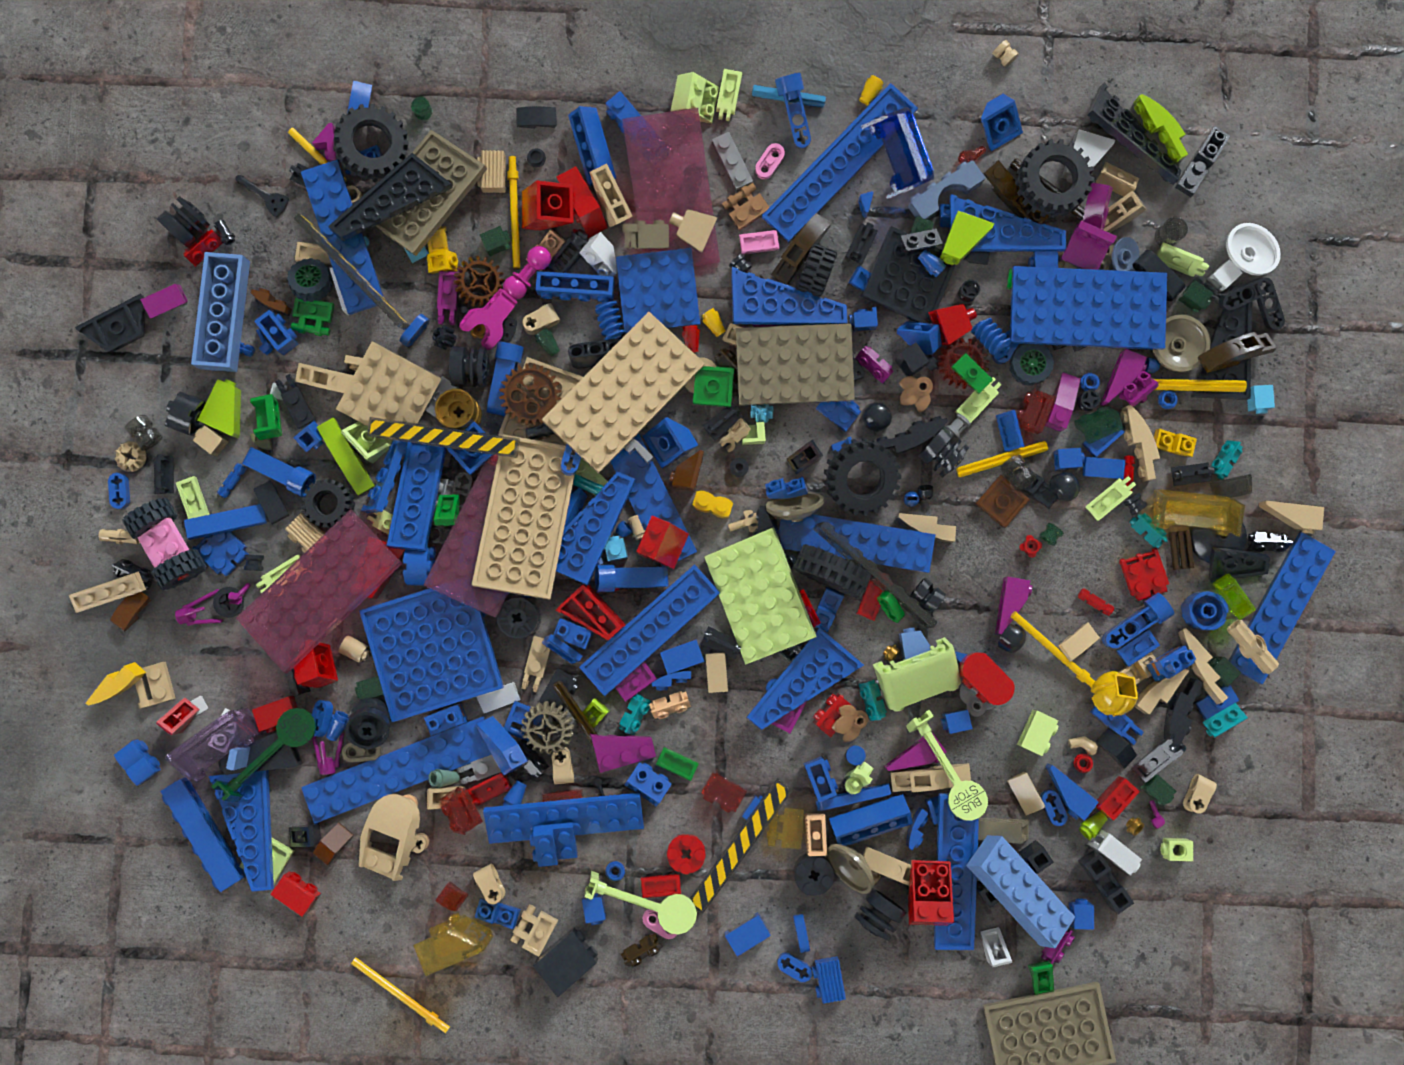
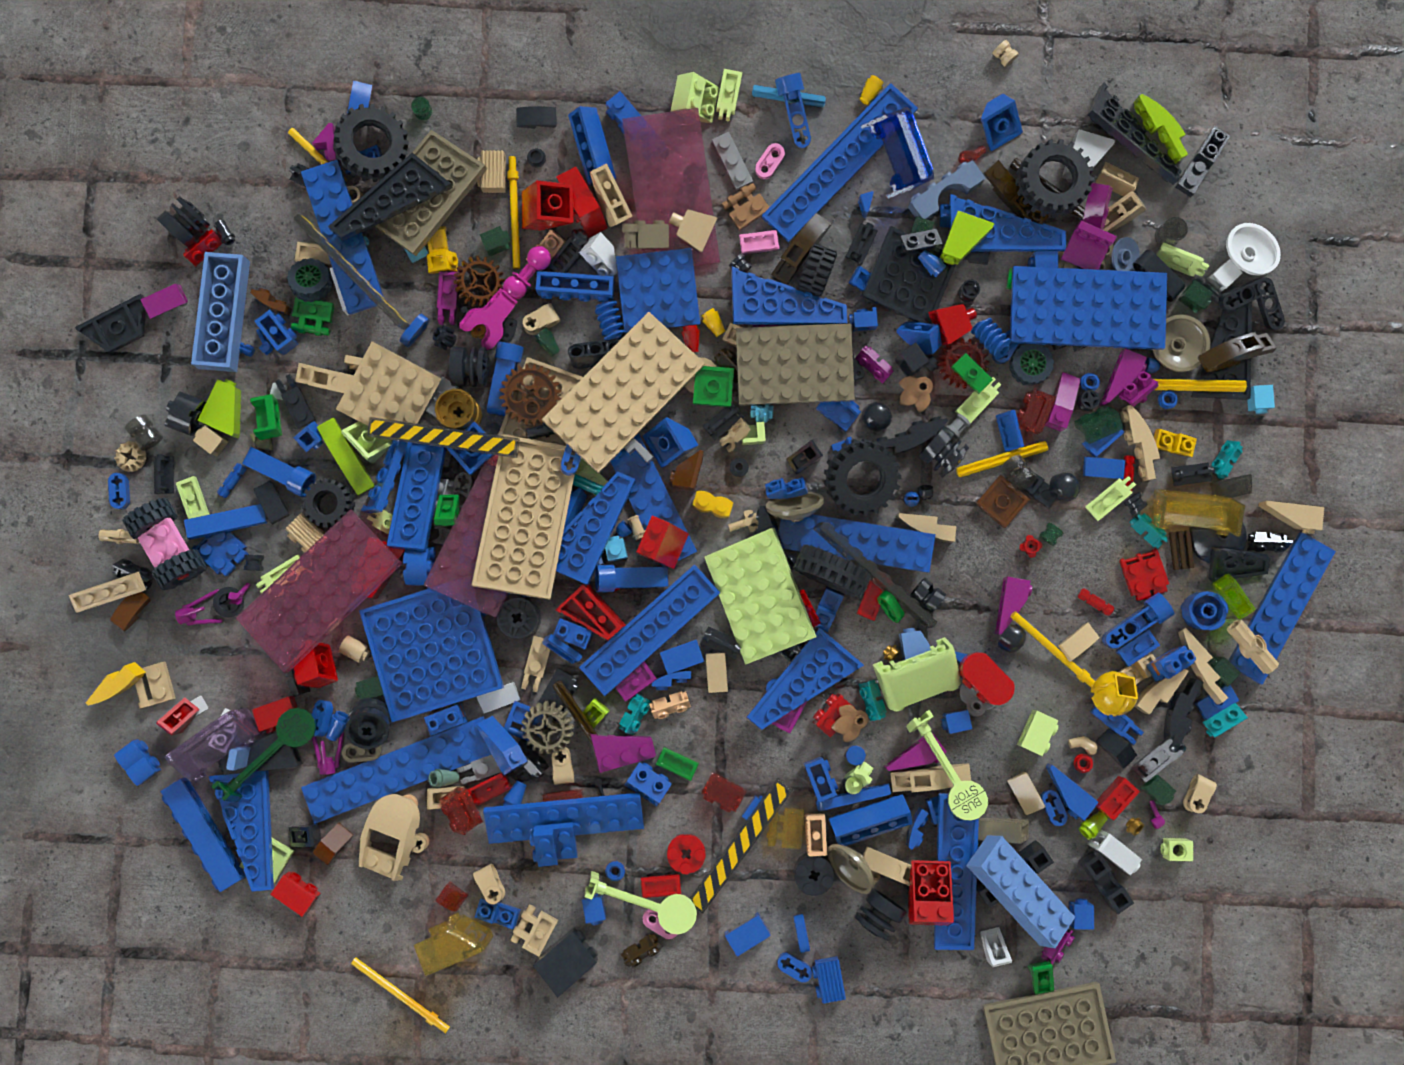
black piece [235,175,289,217] -> none
blue brick [1053,448,1085,471] -> none

